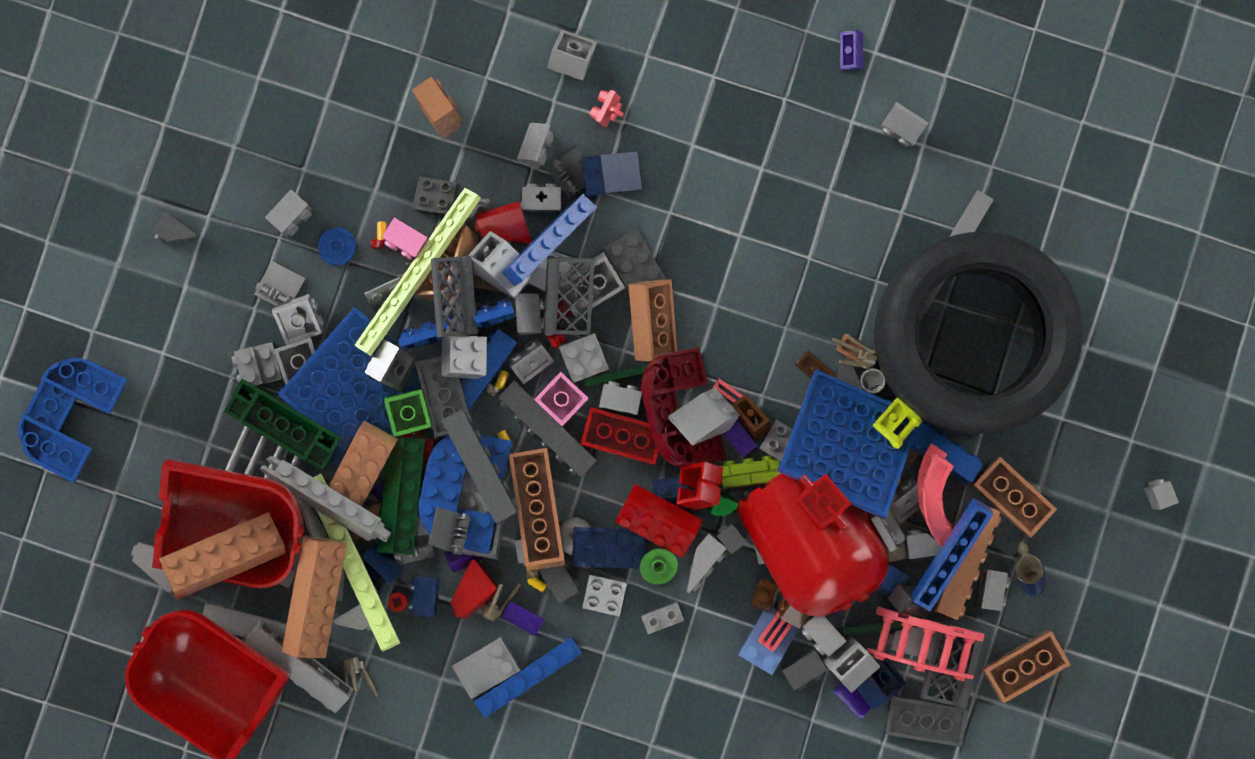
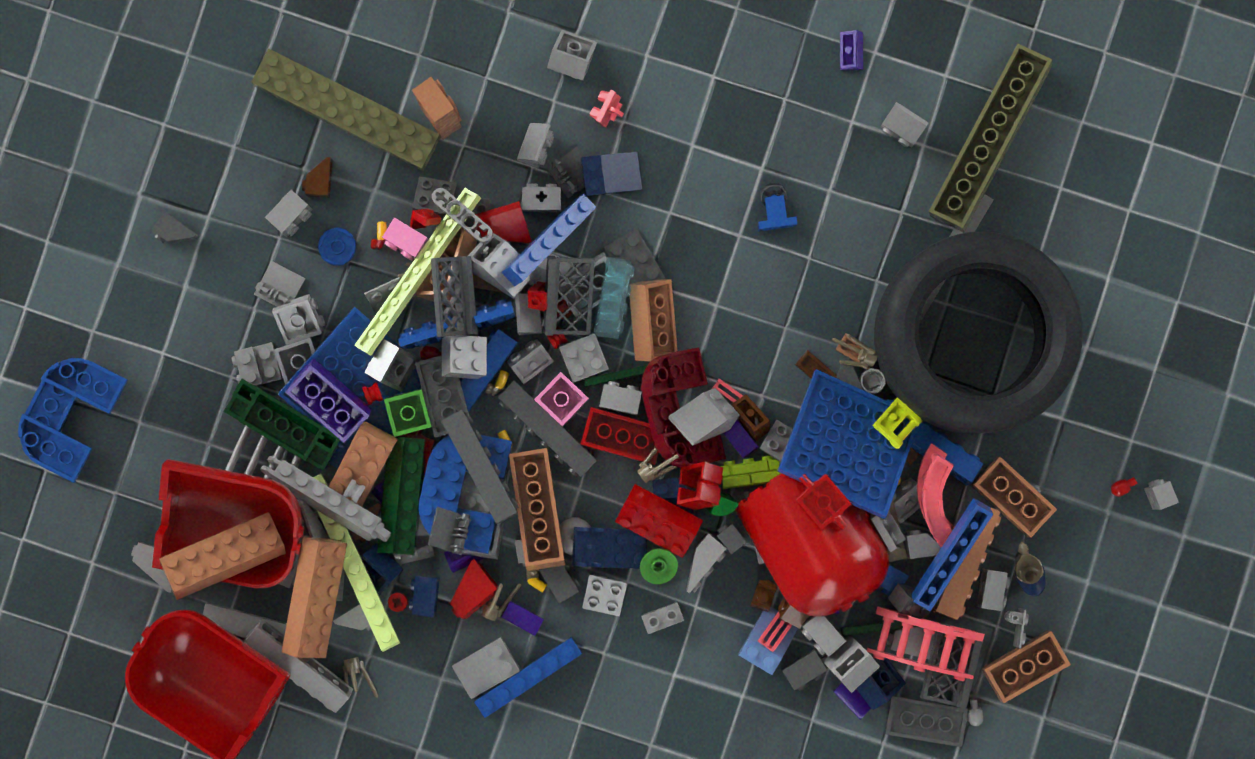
none -> olive brick [251,48,441,171]
none -> dark purple slope [285,358,372,443]
none -> reddish brown slope [302,157,333,198]
none -> light grey wheel [343,479,366,503]
none -> red wheel [362,382,383,405]
none -> red bracket [410,208,441,229]
none -> red cylinder [420,346,442,360]
none -> light grey beam [432,188,493,244]
none -> red bracket [528,281,547,311]
none -> clear light blue brick [594,257,635,339]
none -> dark tan plant [637,448,679,483]
none -> blue piece [758,183,797,232]
none -> olive brick [929,44,1053,233]
none -> light grey cylinder [967,699,983,726]
none -> light grey hinge [1004,608,1029,648]
none -> red cylinder [1111,477,1138,497]

